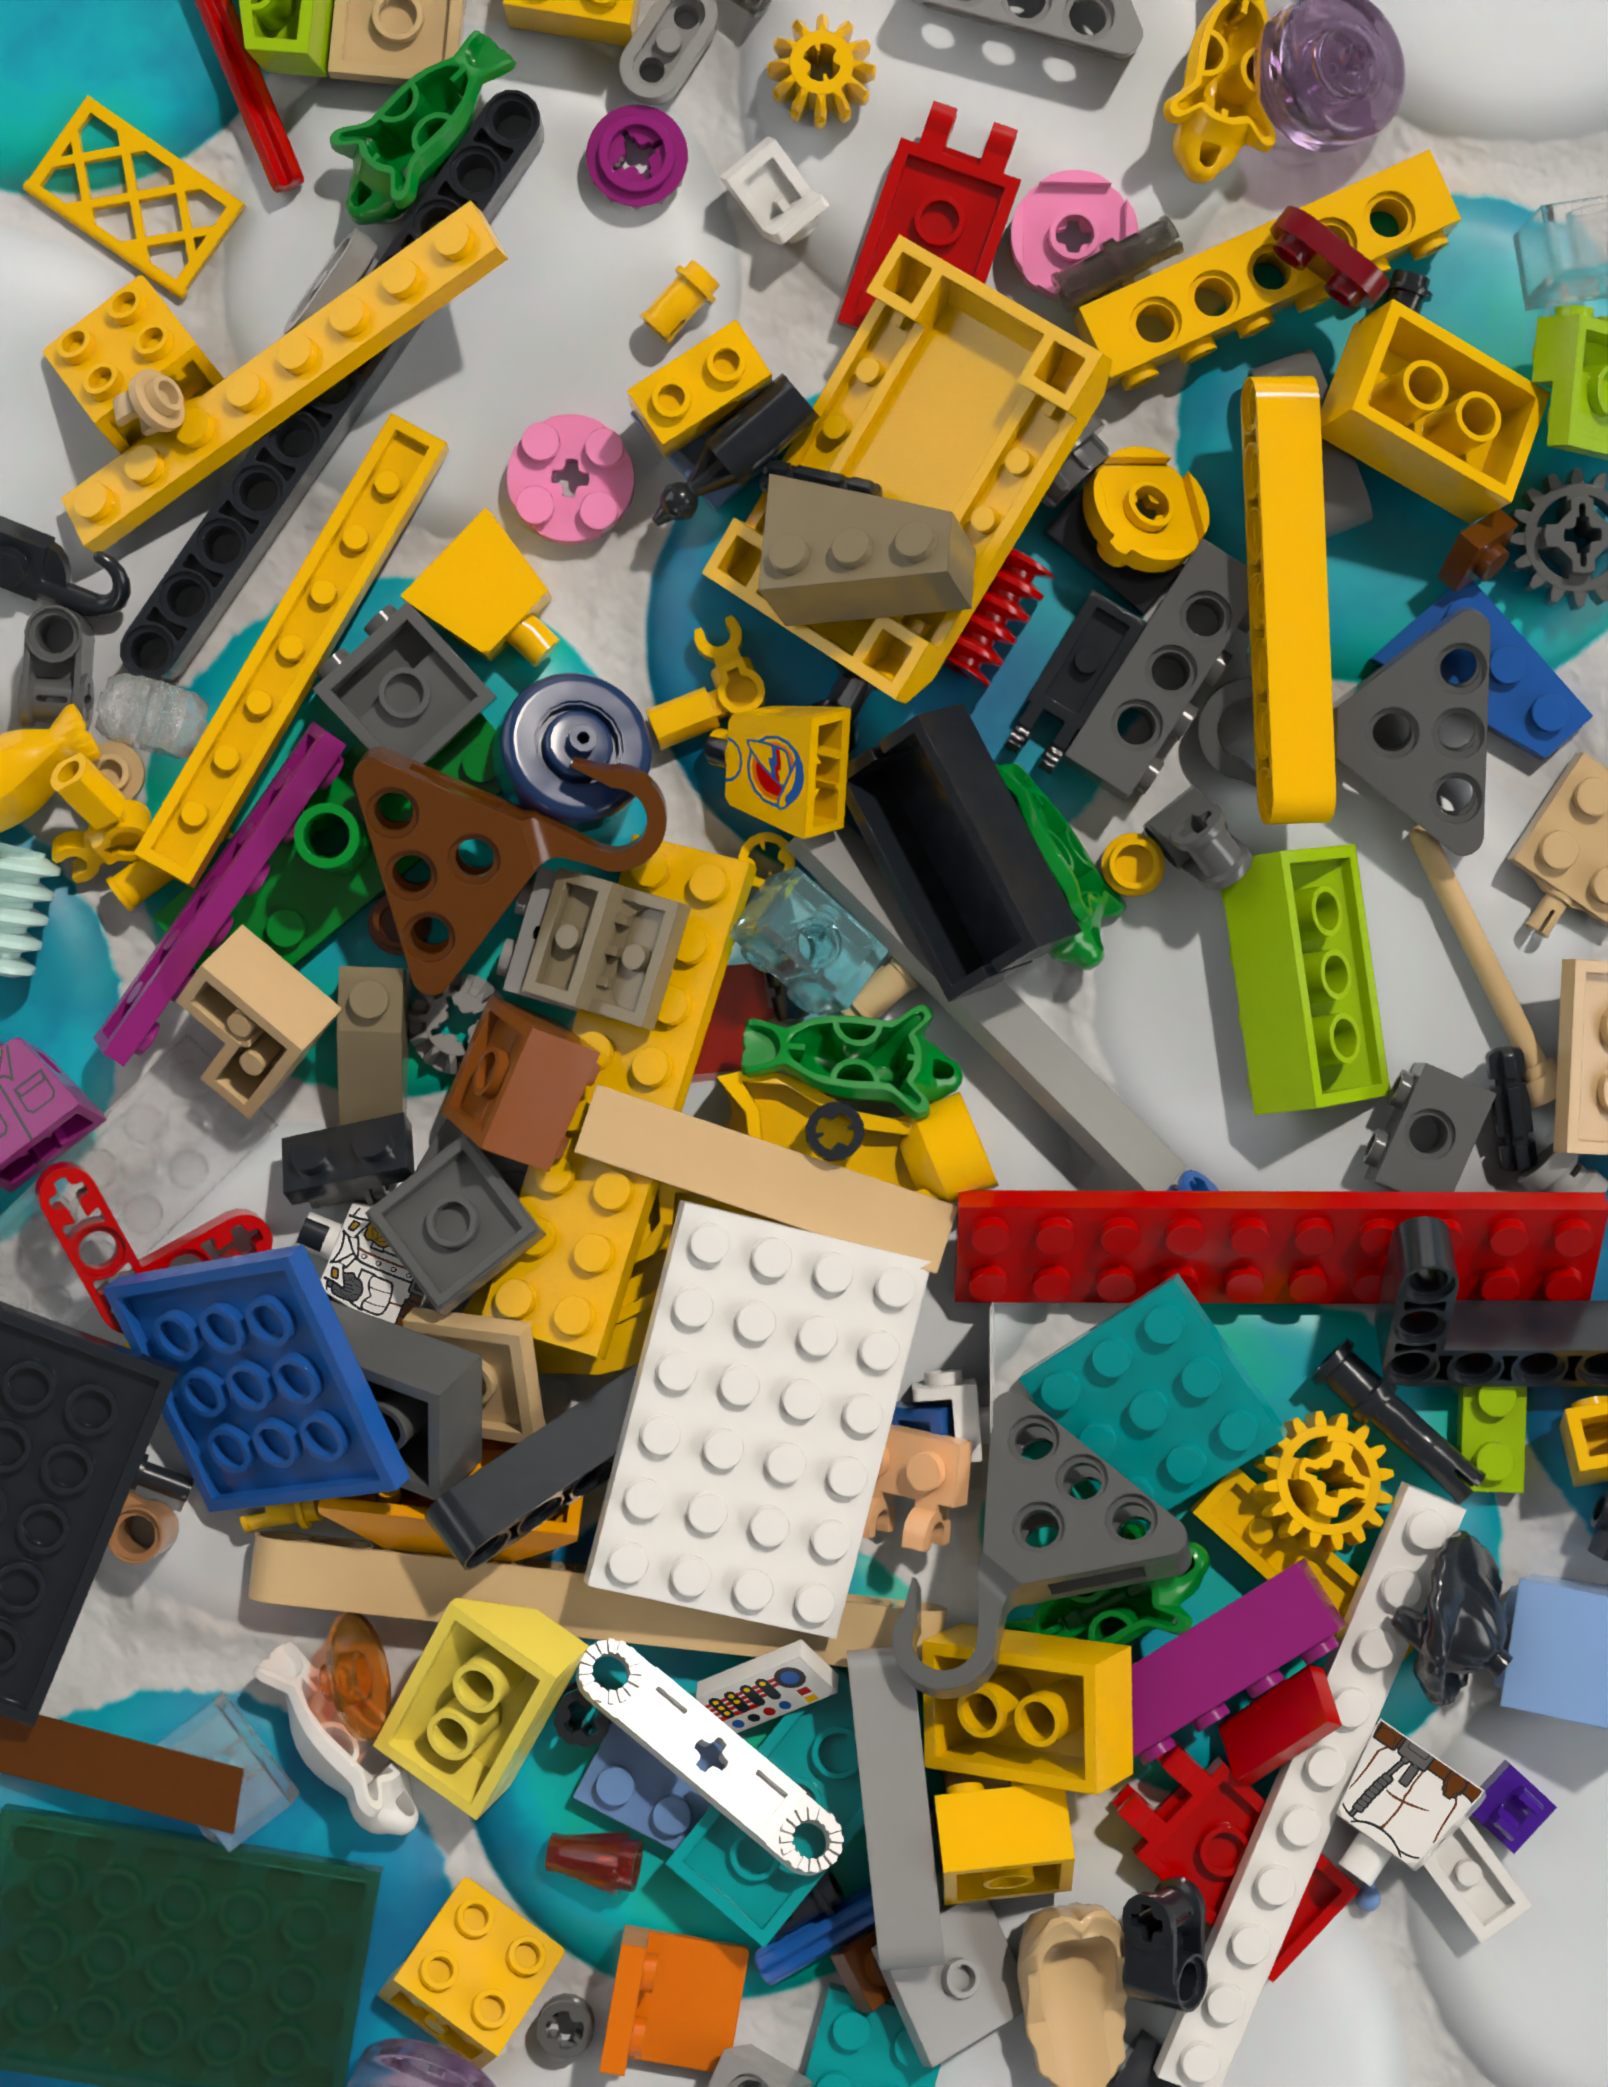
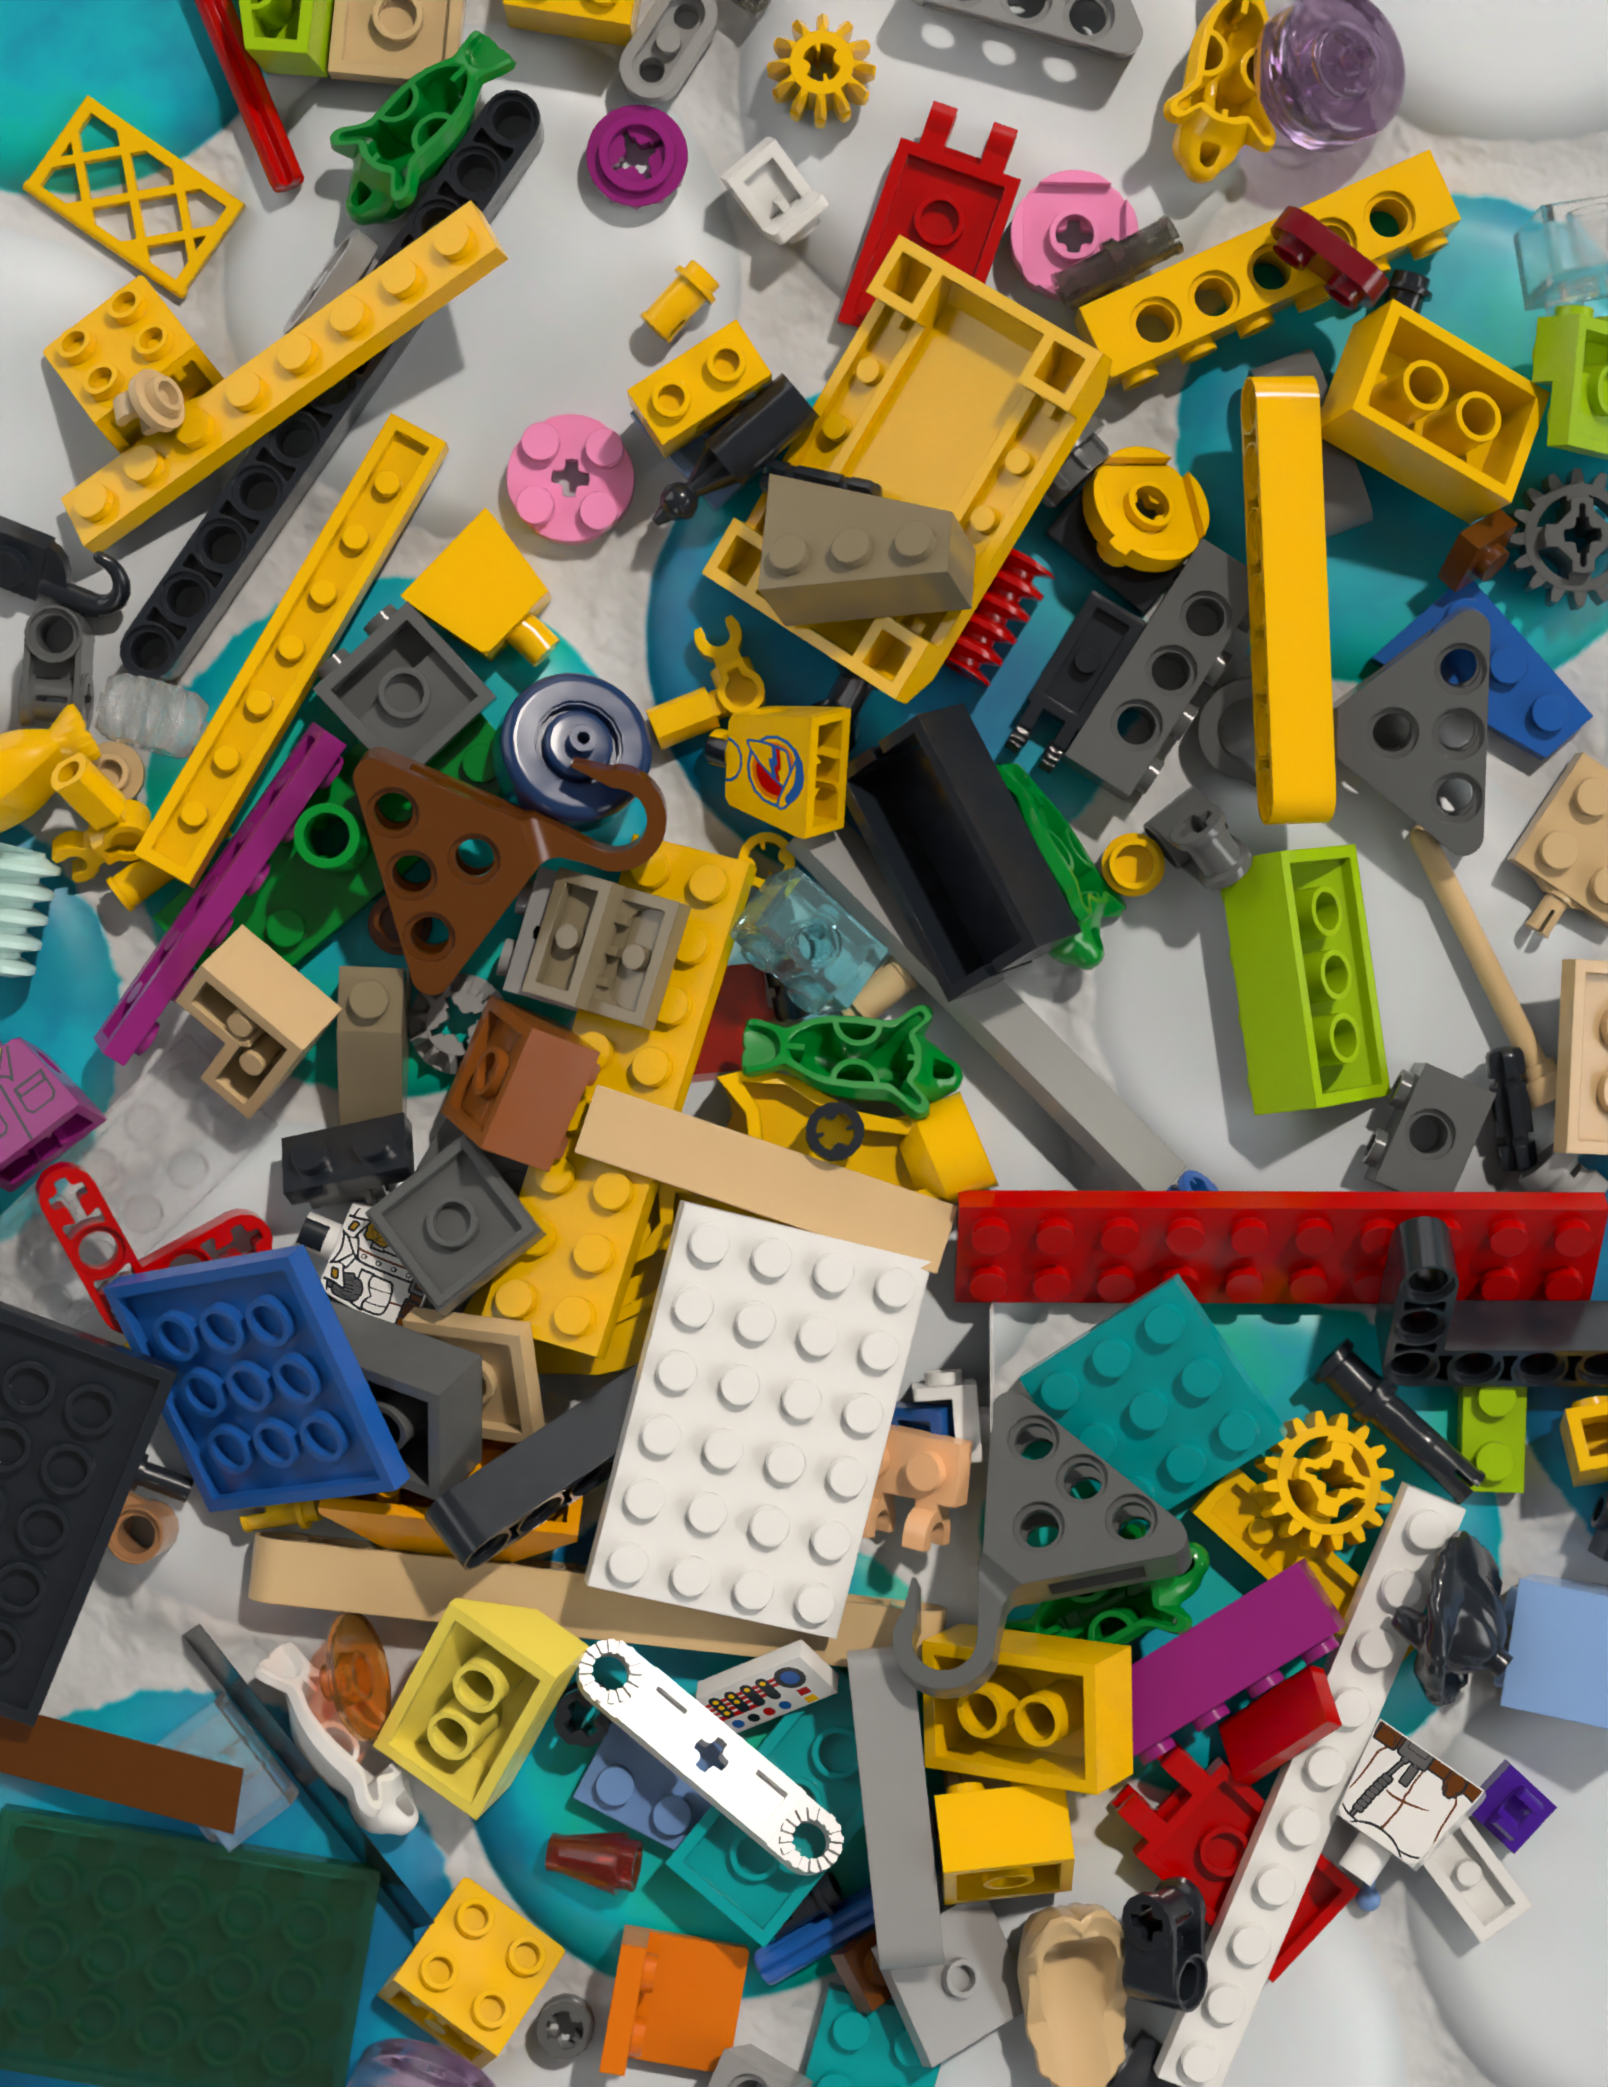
none -> black sticker [182,1623,435,1929]

